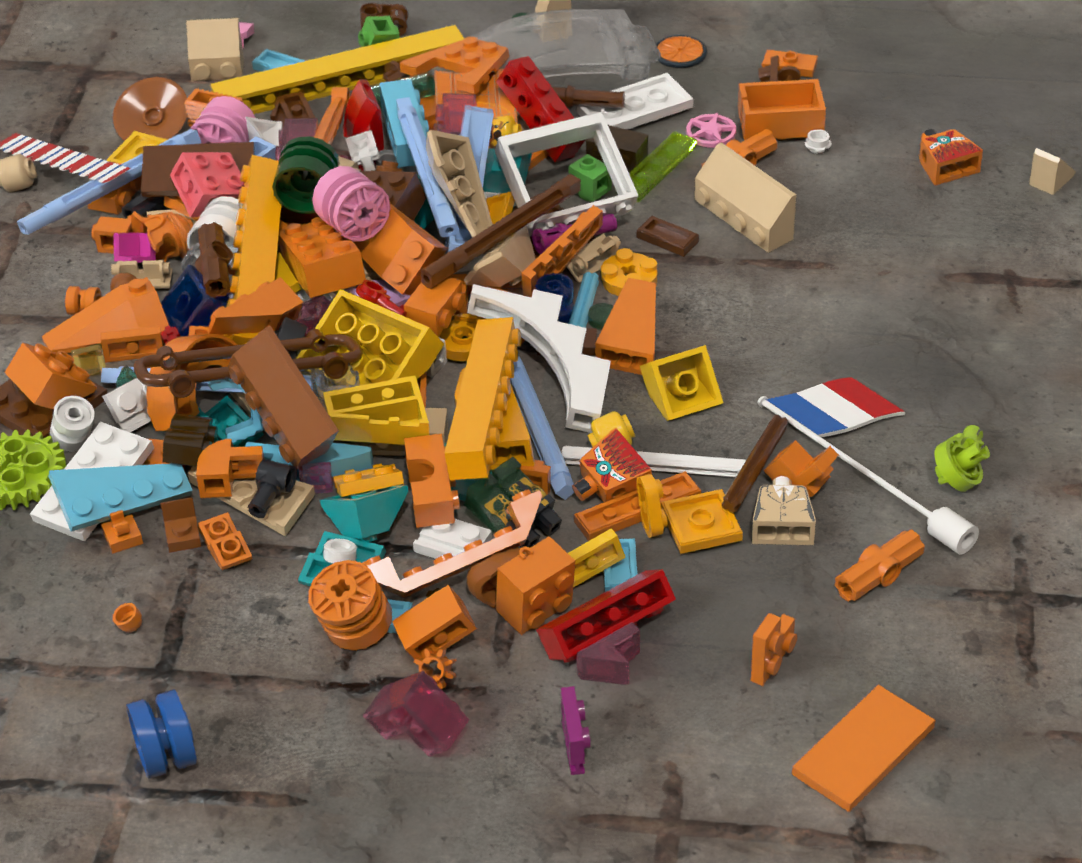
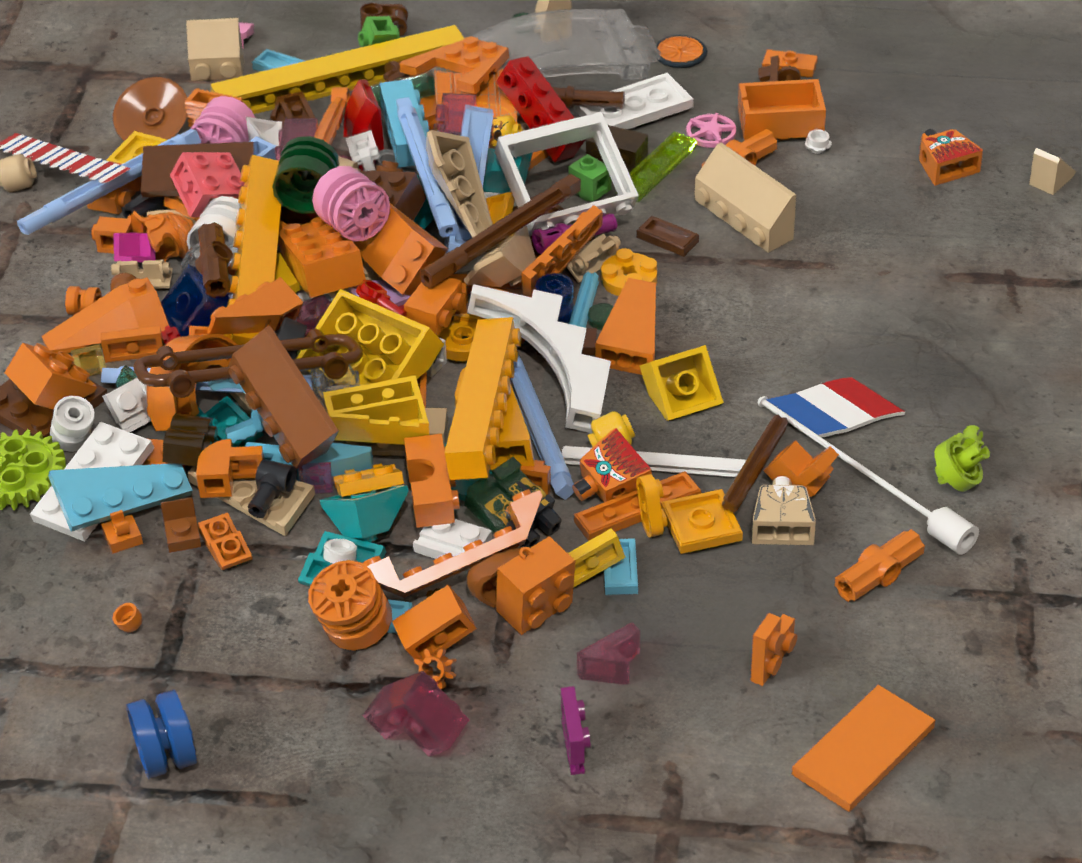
red brick [536,569,676,663] -> none

